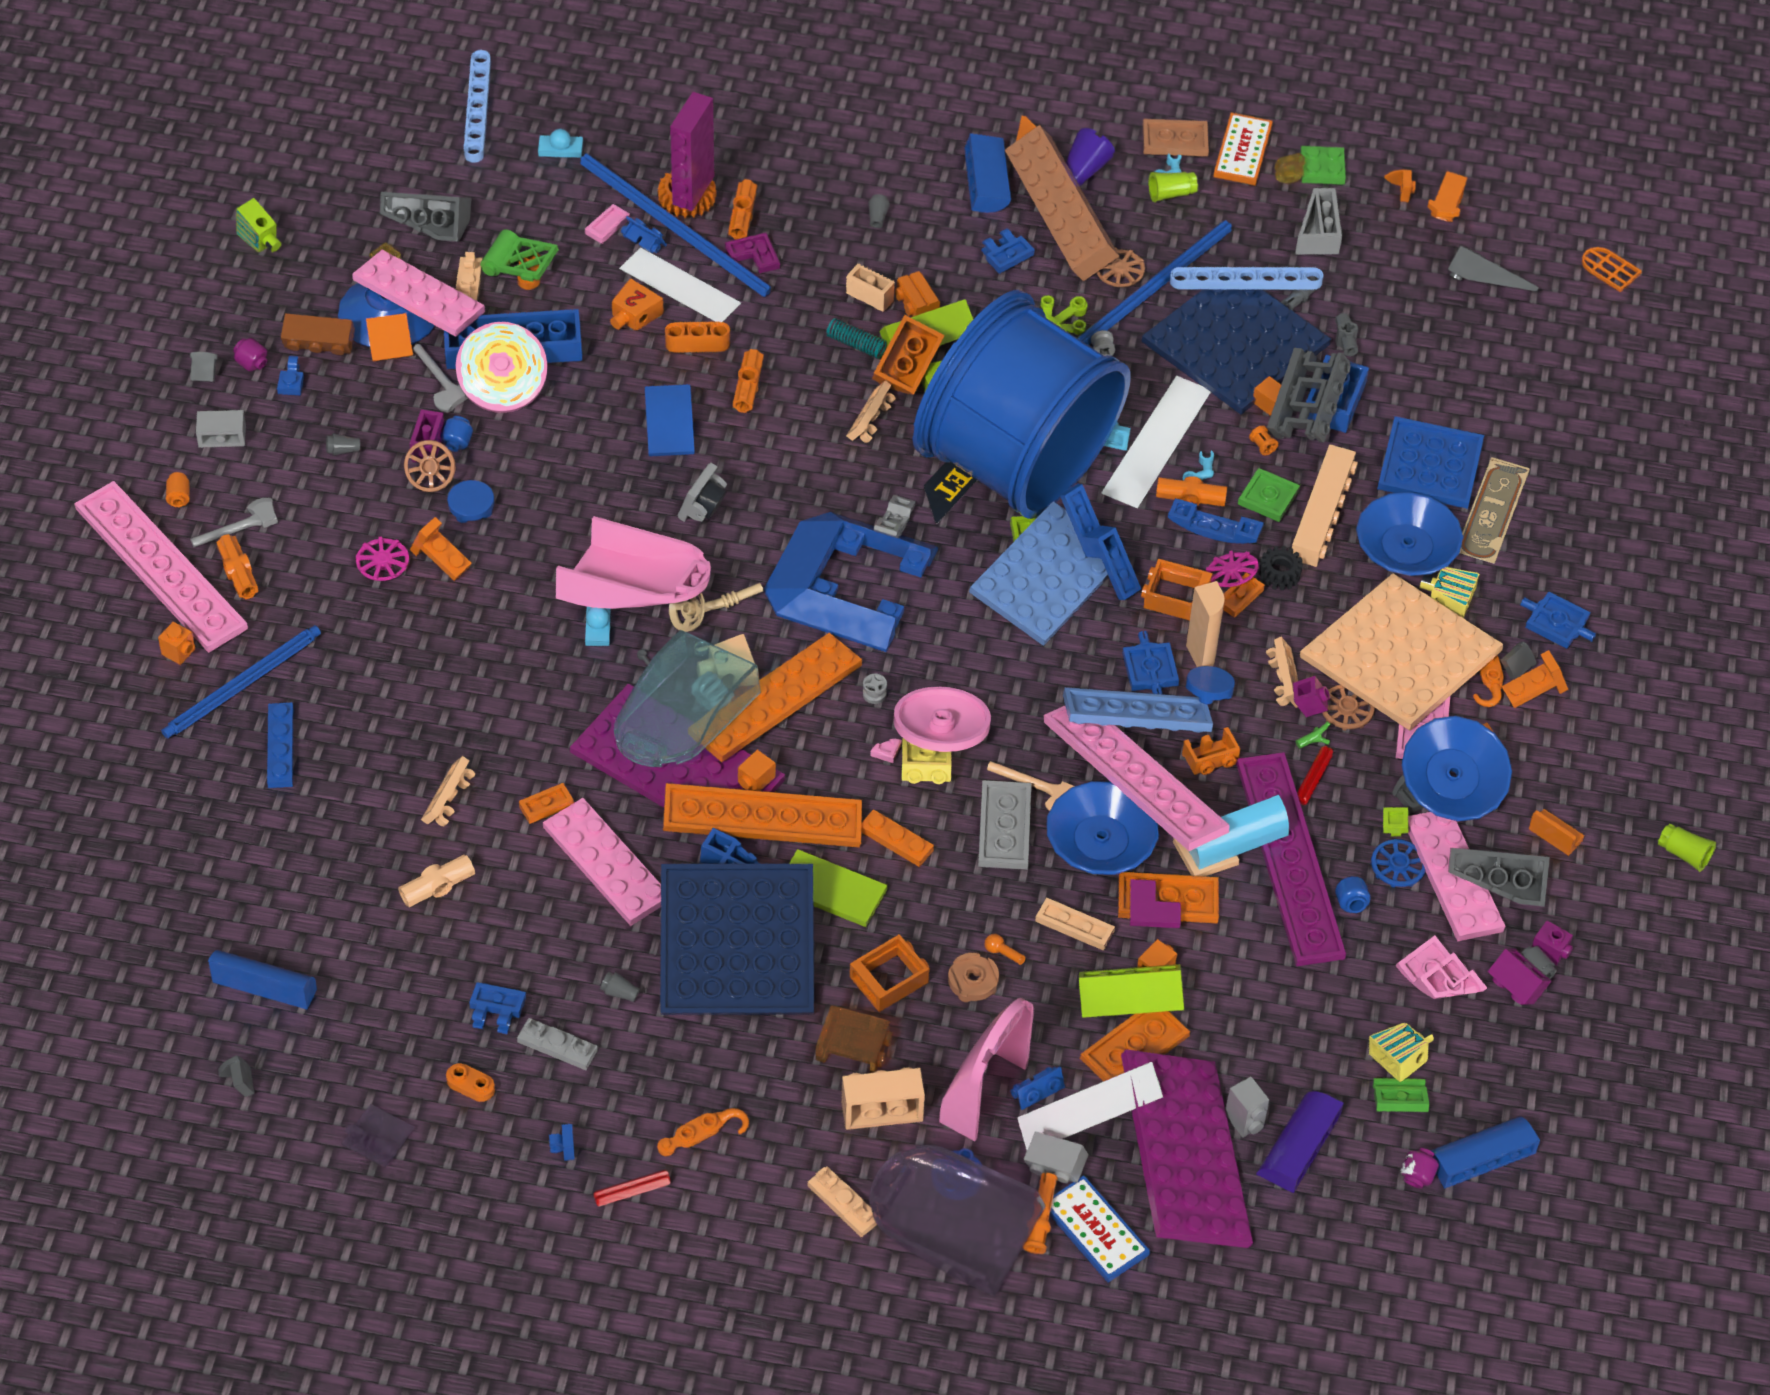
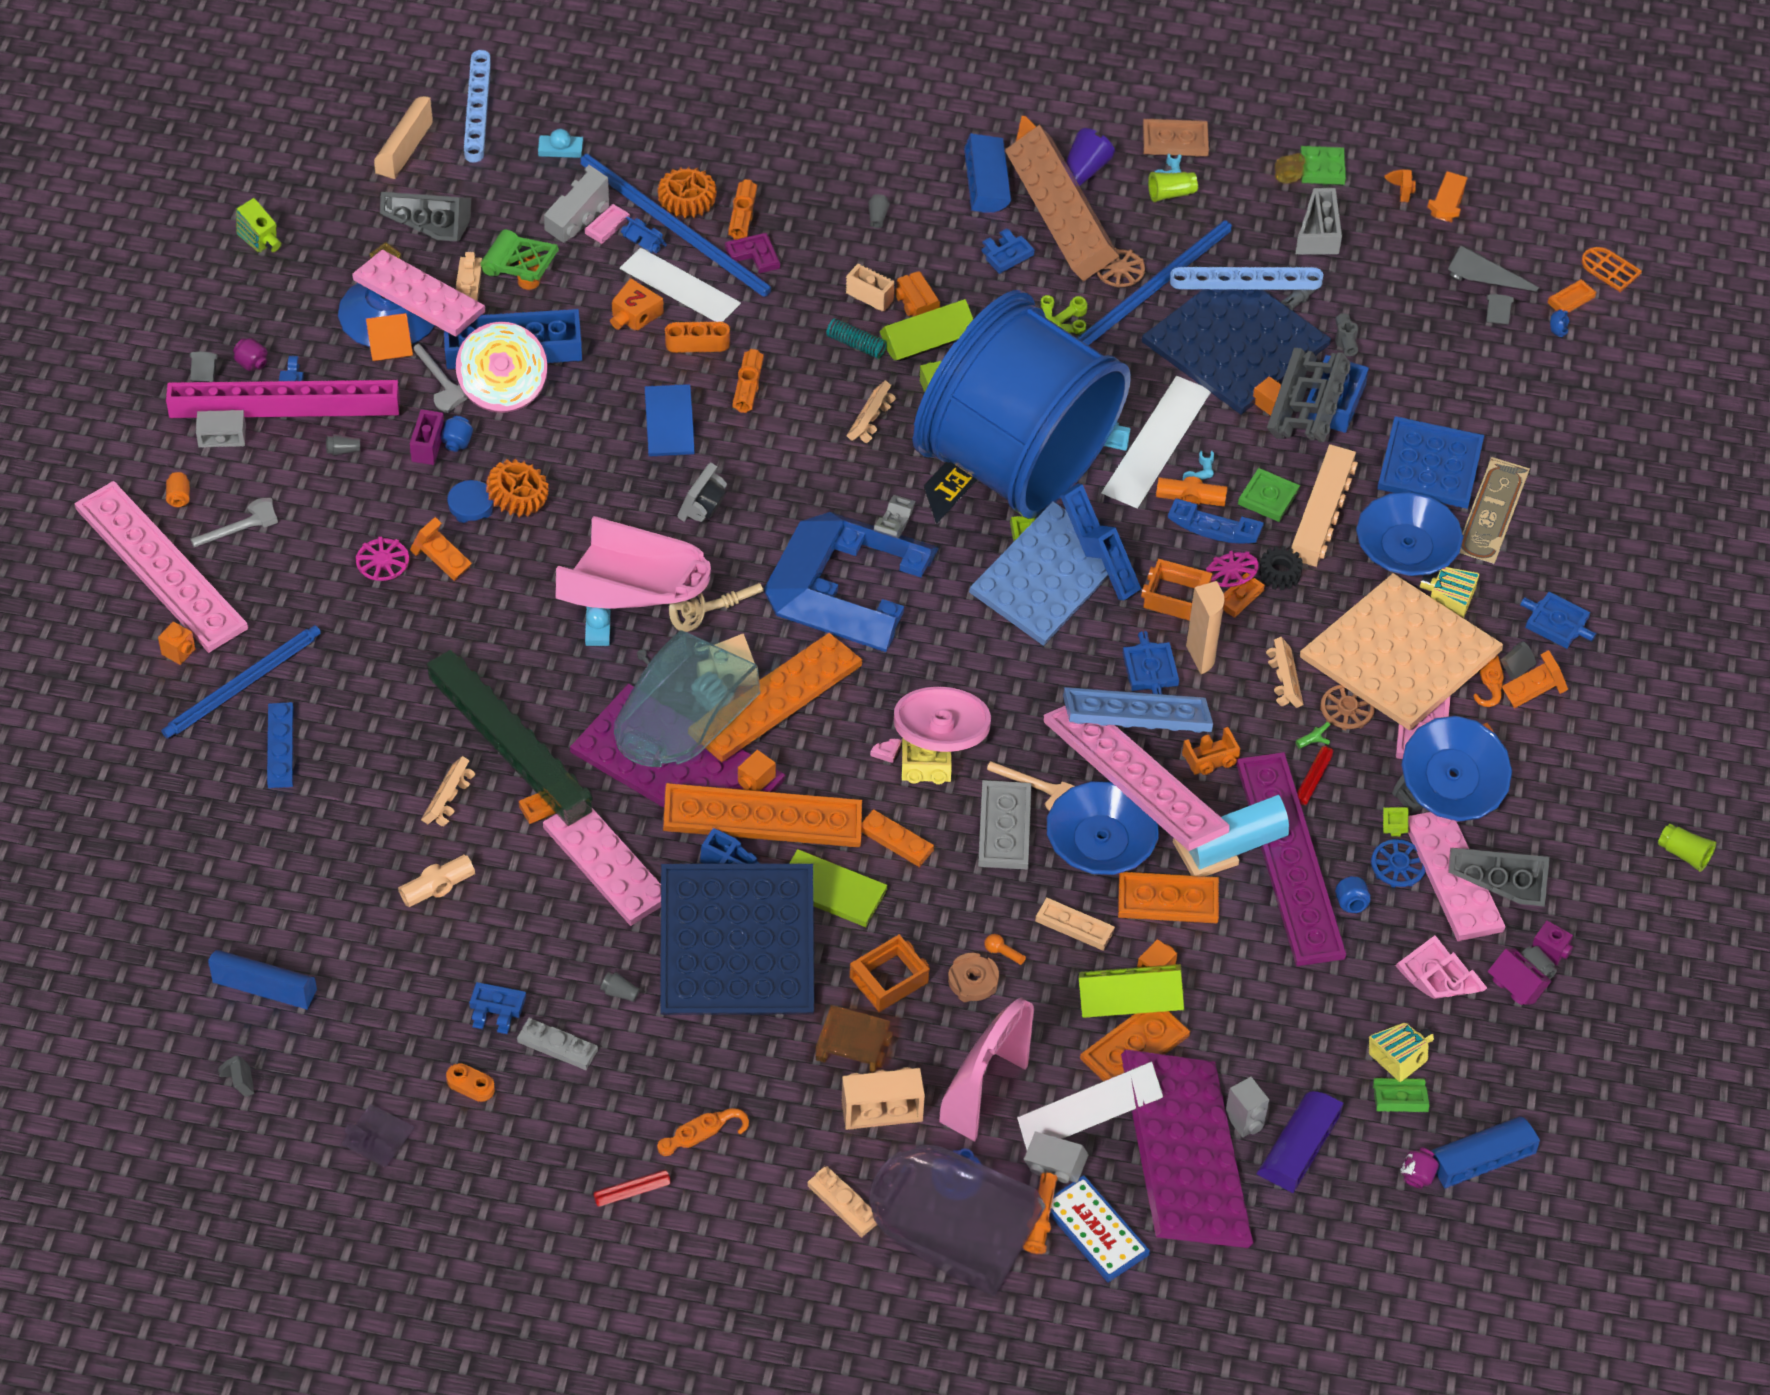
orange piece [216,534,259,599] -> none
dark orange brick [281,313,355,355] -> none
nougat wheel [404,440,456,492] -> none
blue tile [549,1124,575,1161] -> none
magenta brick [670,92,714,211] -> none
light grey wheel [863,674,887,704] -> none
orange slope [872,315,945,395] -> none
blue hinge [1010,1066,1065,1110] -> none
light grey wheel [1091,331,1115,356] -> none
magenta tile [1130,879,1181,928] -> none
blue tile [1186,666,1235,704] -> none
tile [1213,113,1273,186] -> none
orange bush [1249,426,1278,456] -> none
magenta brick [1293,676,1330,717] -> none
orange panel [1529,809,1584,856] -> none
none -> dark pink brick [166,380,400,418]
none -> light nougat brick [374,97,433,179]
none -> clear green brick [427,650,593,826]
none -> orange gear [486,458,548,517]
none -> light grey wedge [544,165,609,243]
none -> dark grey tile [1486,294,1514,325]
none -> orange tile [1548,279,1596,313]
none -> blue plate [1550,309,1569,337]

